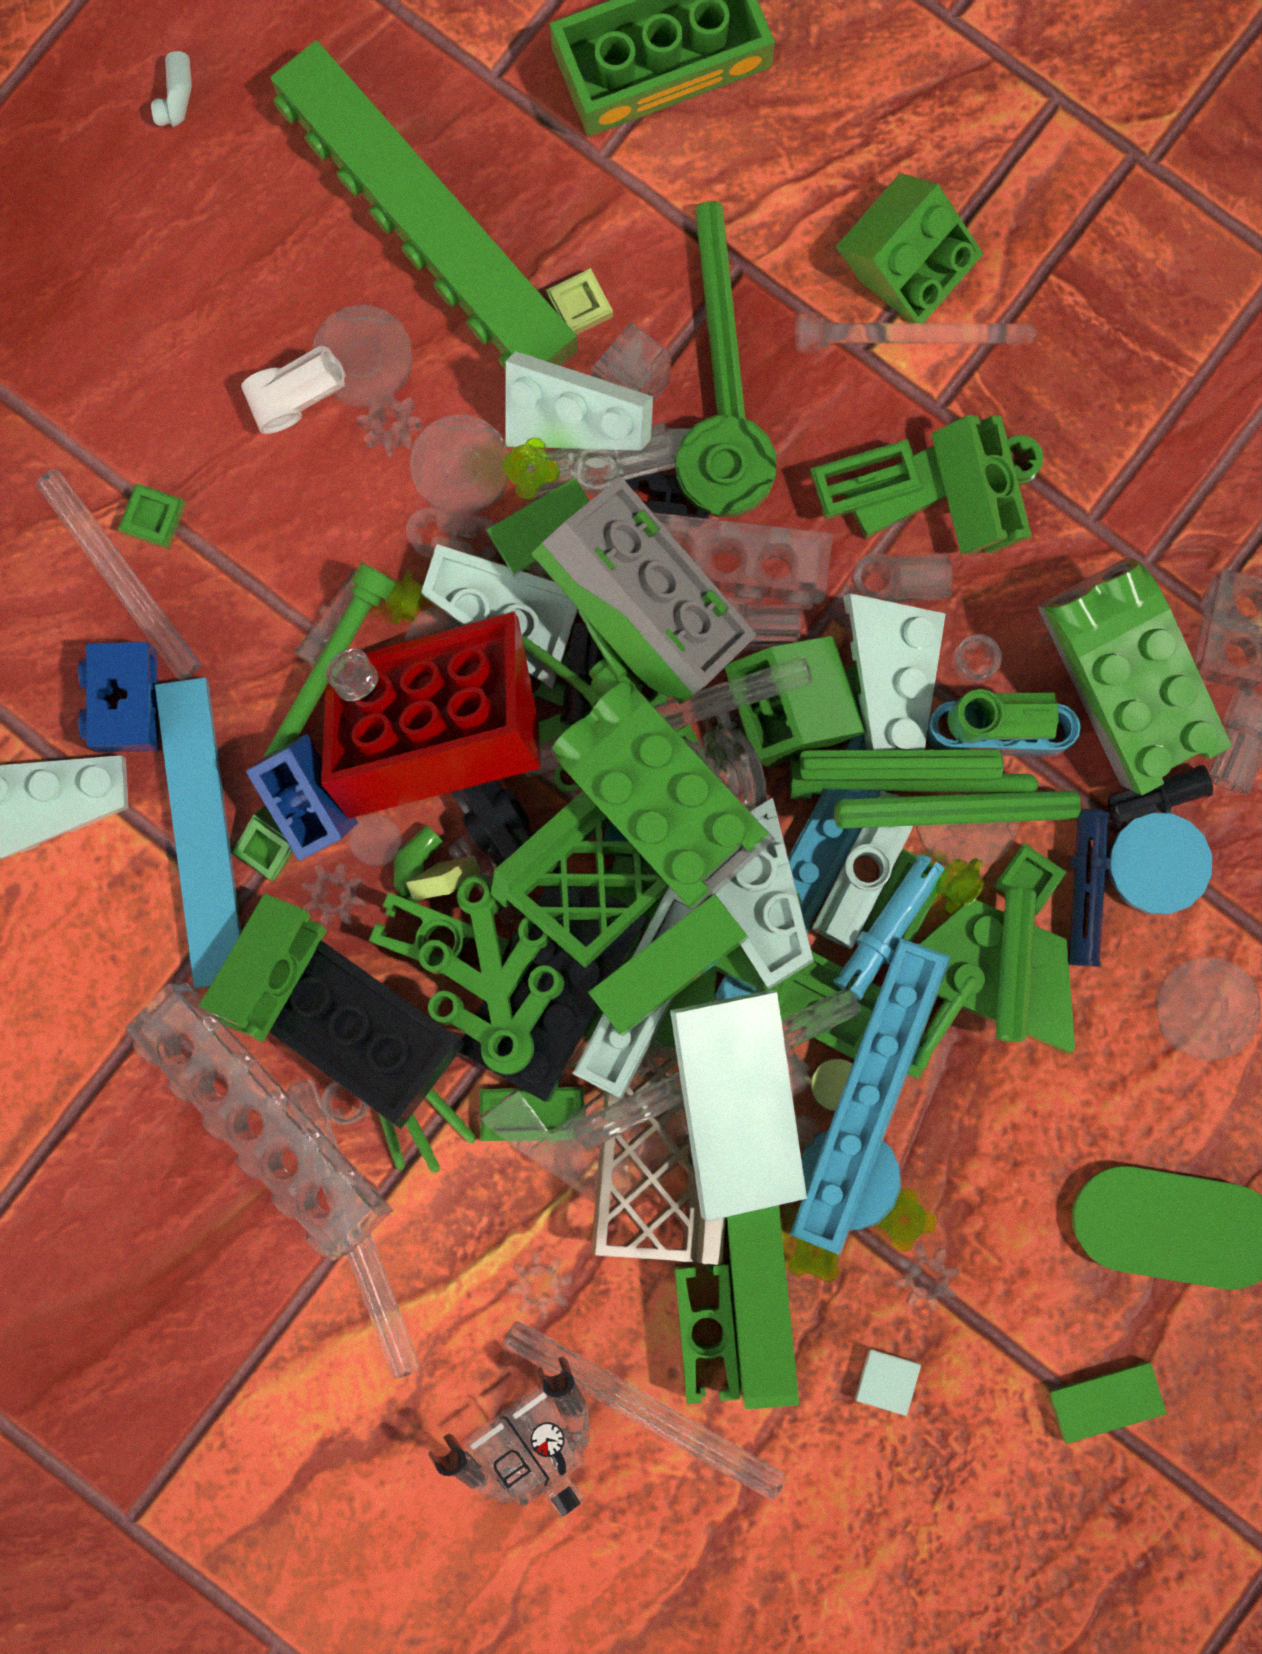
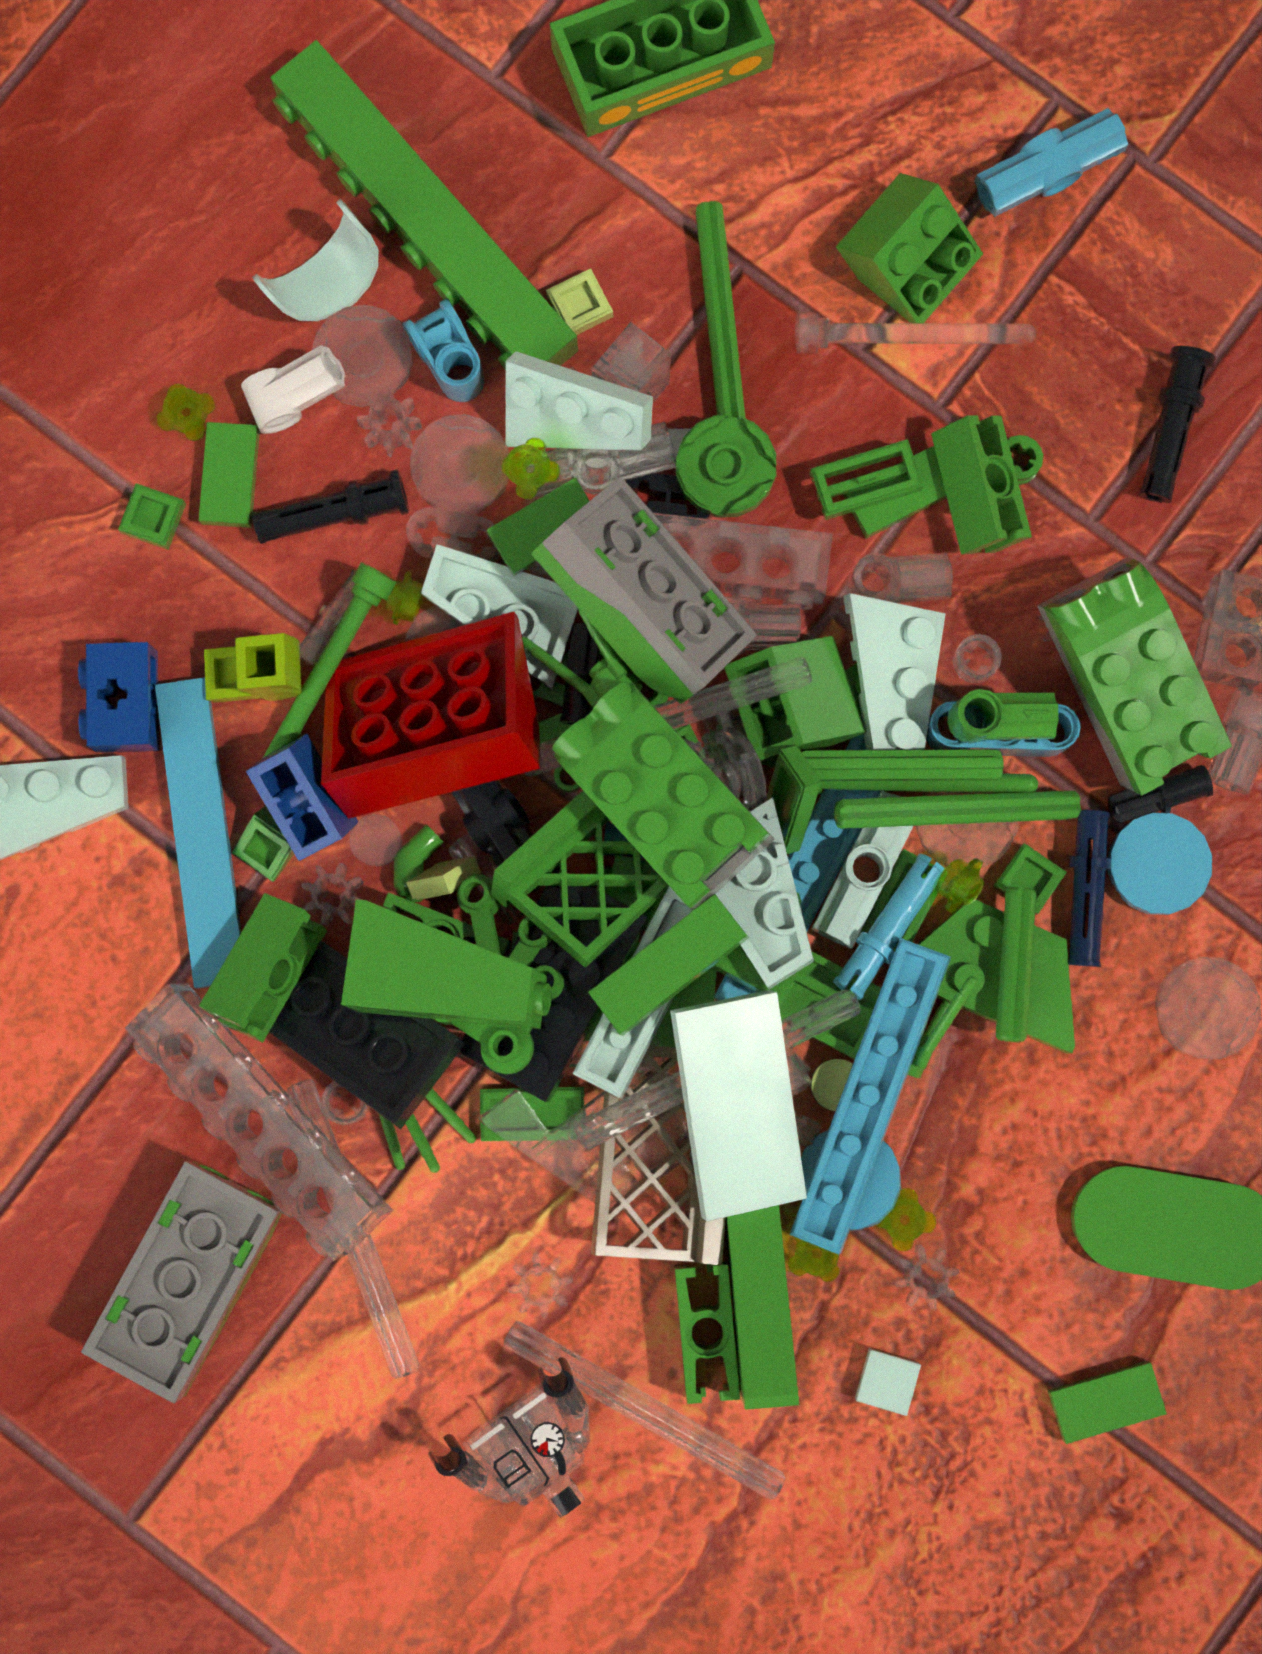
clear axle [36,469,201,680] -> none
light aqua arm [151,51,192,128] -> none
clear bush [325,649,378,701] -> none
none -> light grey piece [81,1161,282,1404]
none -> clear neon green plate [157,384,215,441]
none -> bright green tile [198,422,260,528]
none -> lime brick [204,633,302,703]
none -> light aqua piece [252,199,379,321]
none -> black pin [252,469,410,544]
none -> bright green slope [341,899,552,1029]
none -> medium azure piece [402,299,485,402]
none -> bright green tile [765,745,822,854]
none -> medium azure piece [974,108,1129,217]
none -> black pin [1139,346,1216,503]

